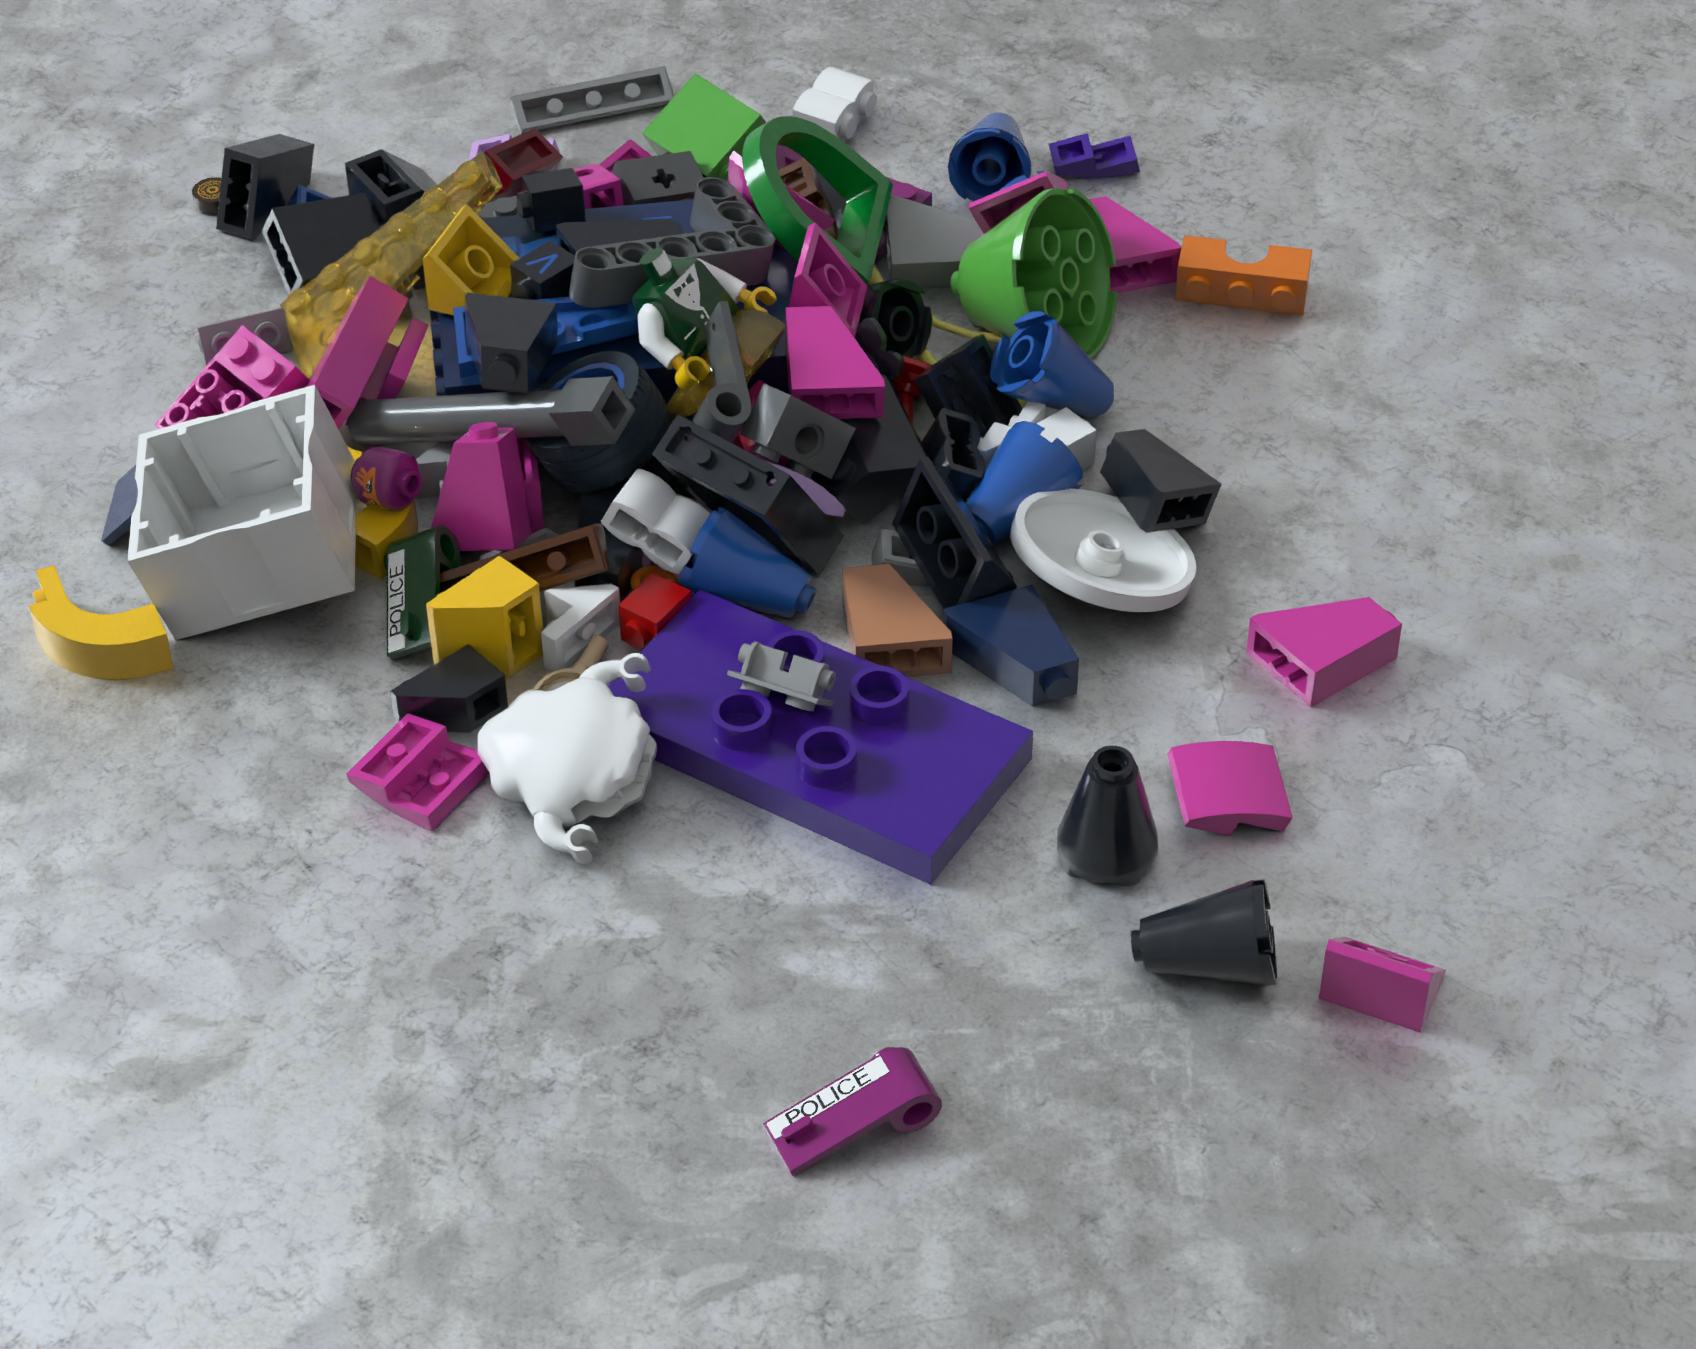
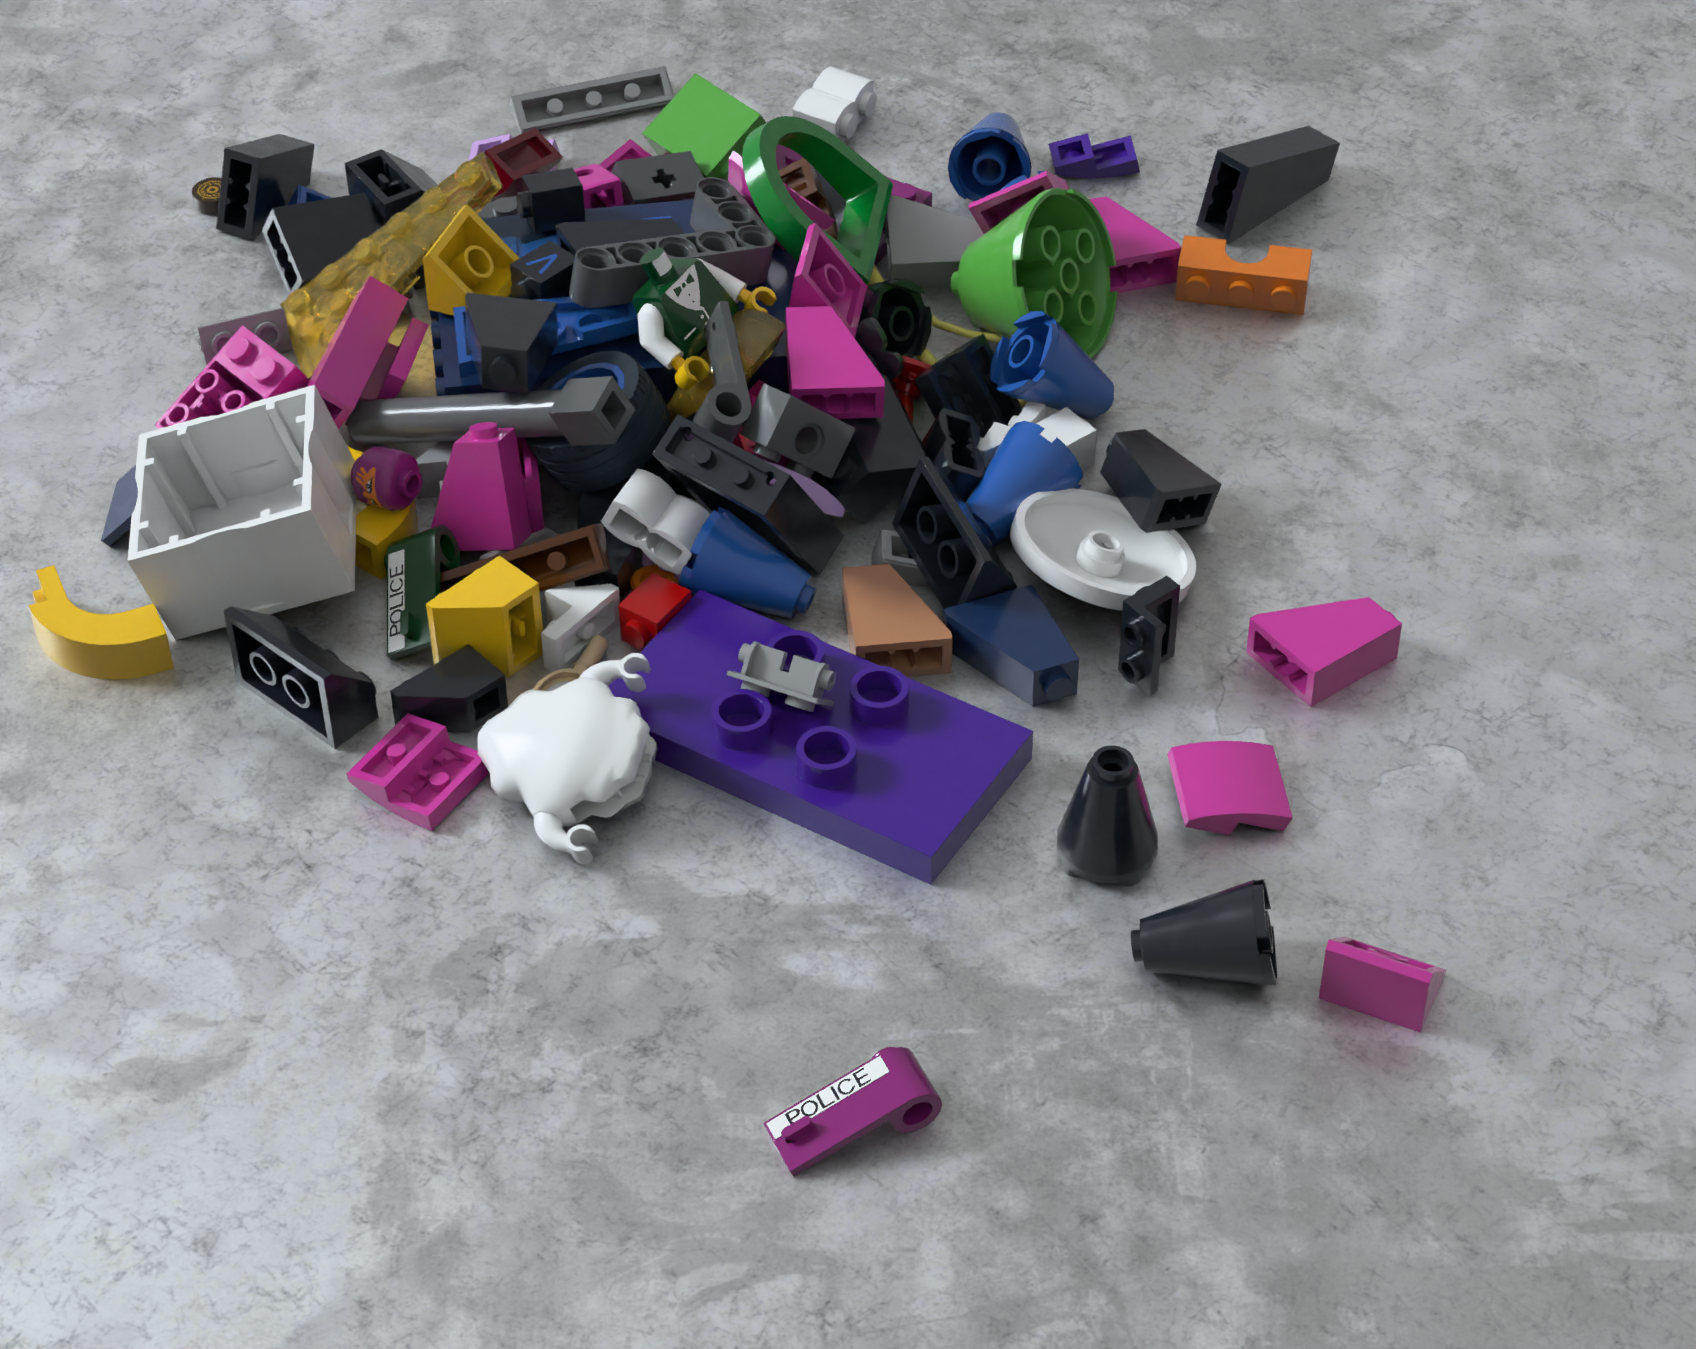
none -> black slope [223,606,379,749]
none -> black bracket [1118,576,1180,696]
none -> black slope [1196,126,1340,244]

